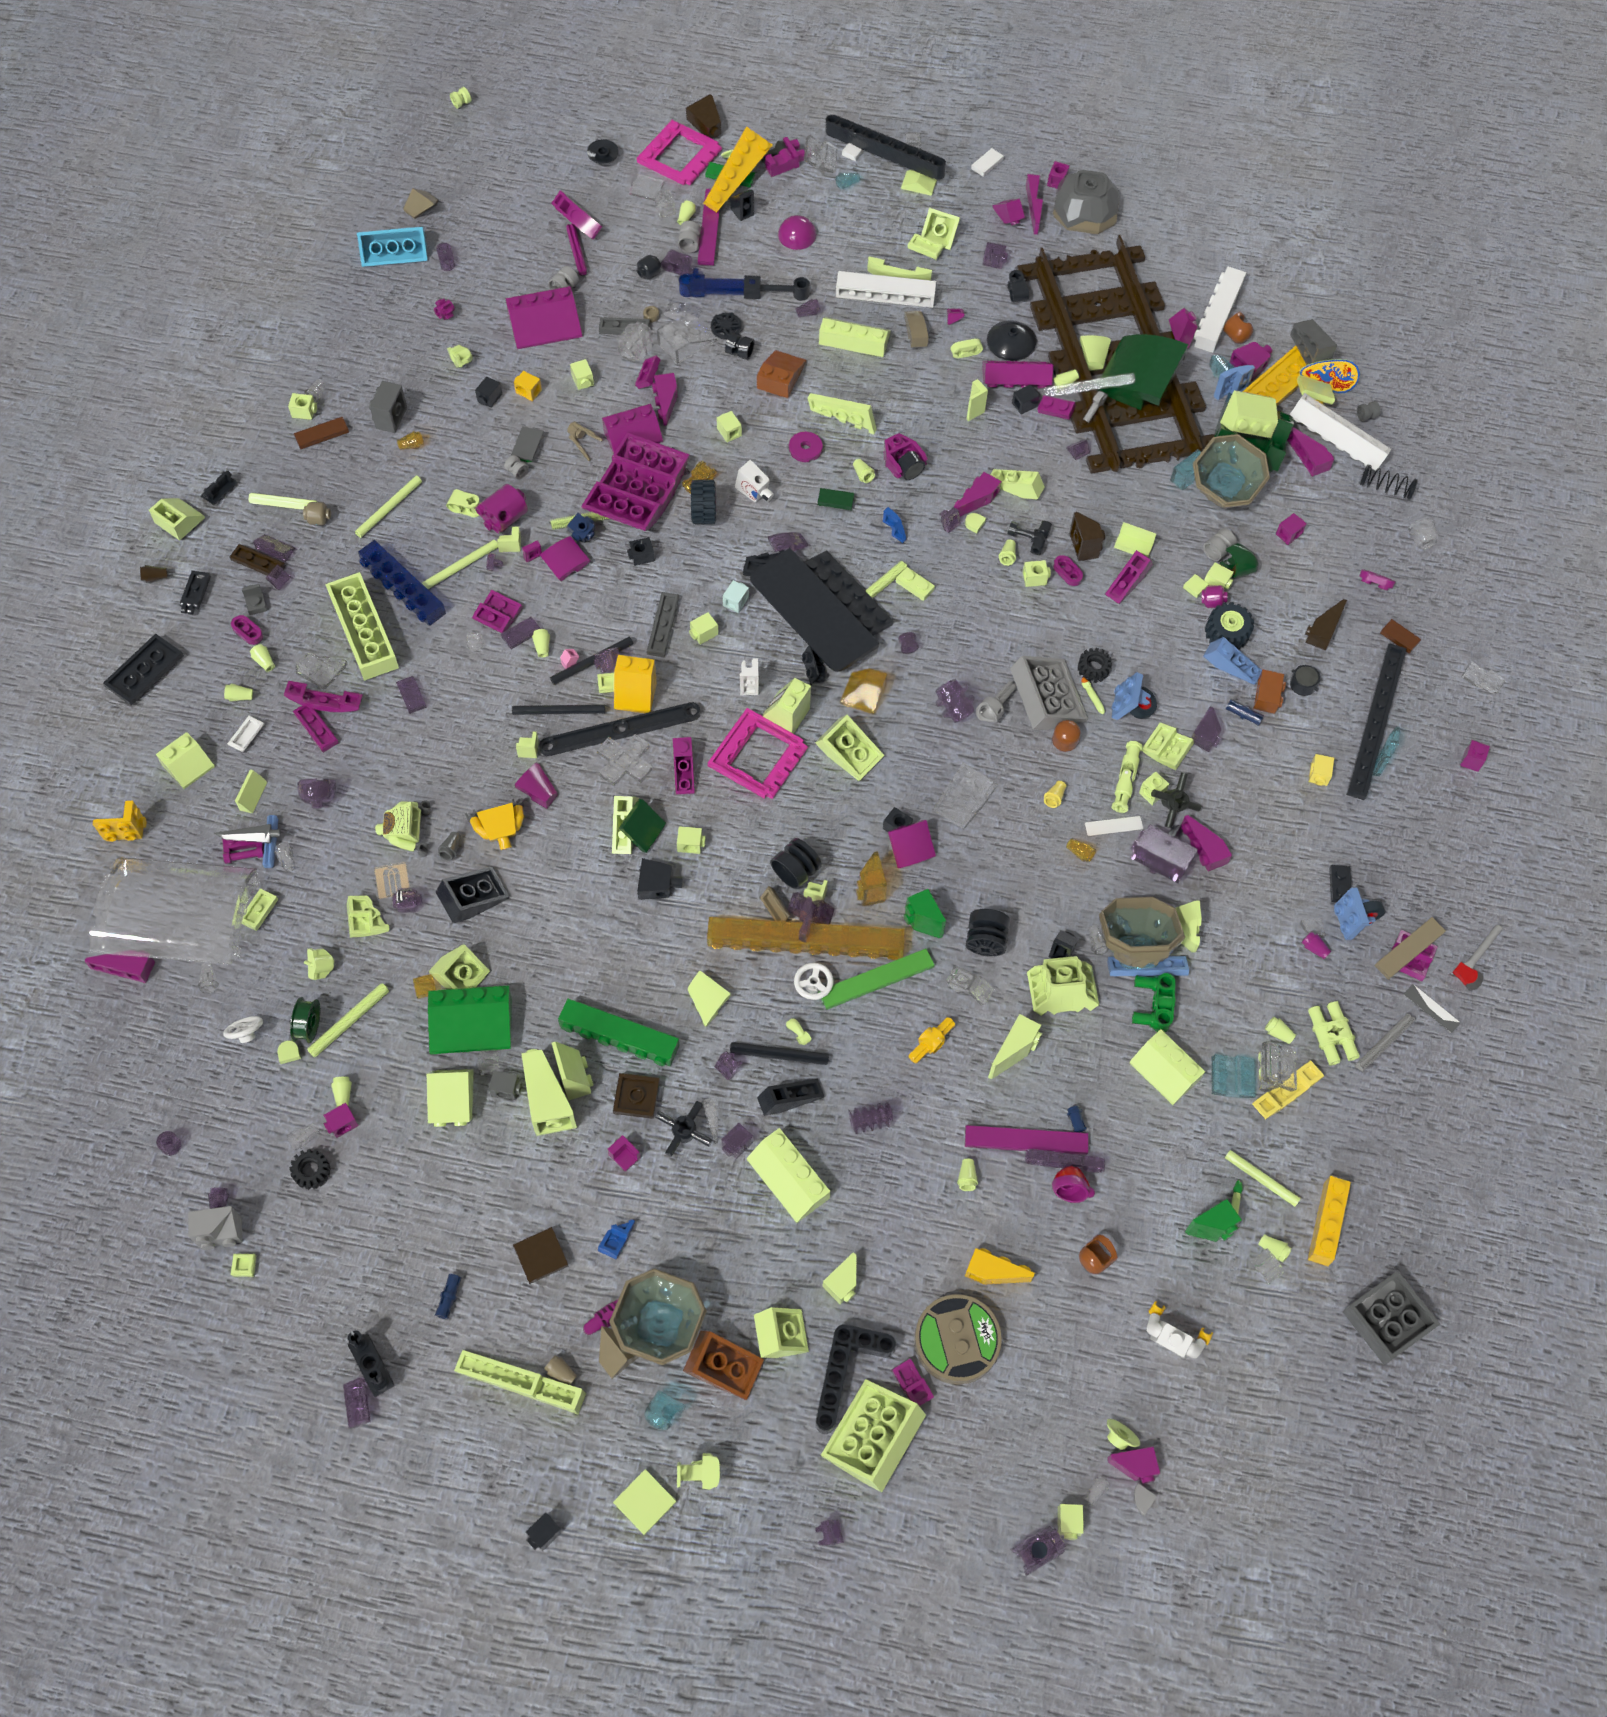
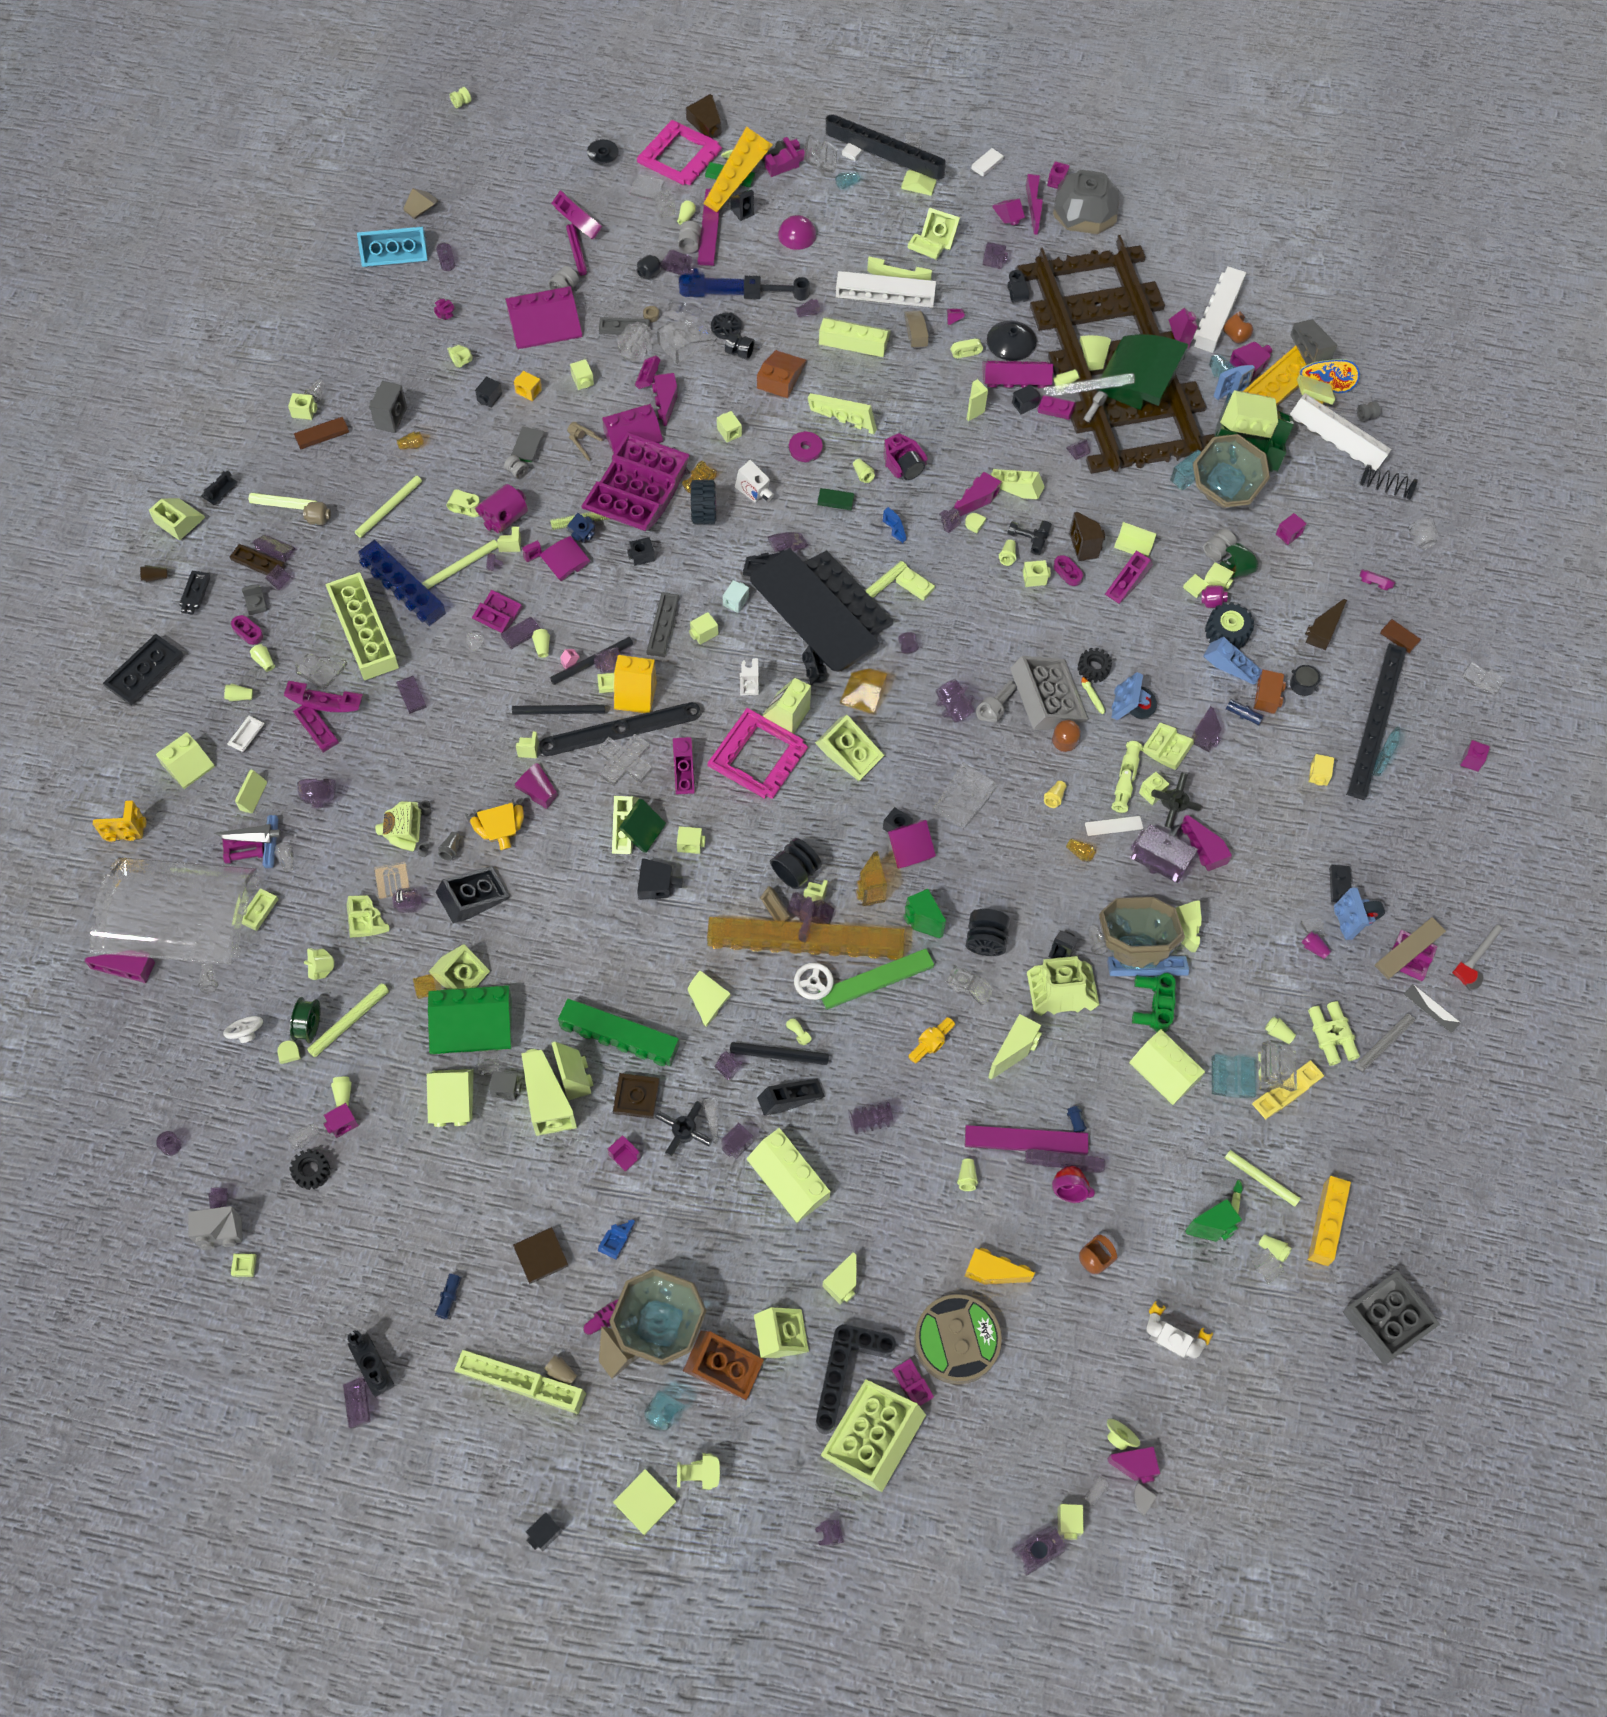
magenta slope [1287,427,1334,476] -> none

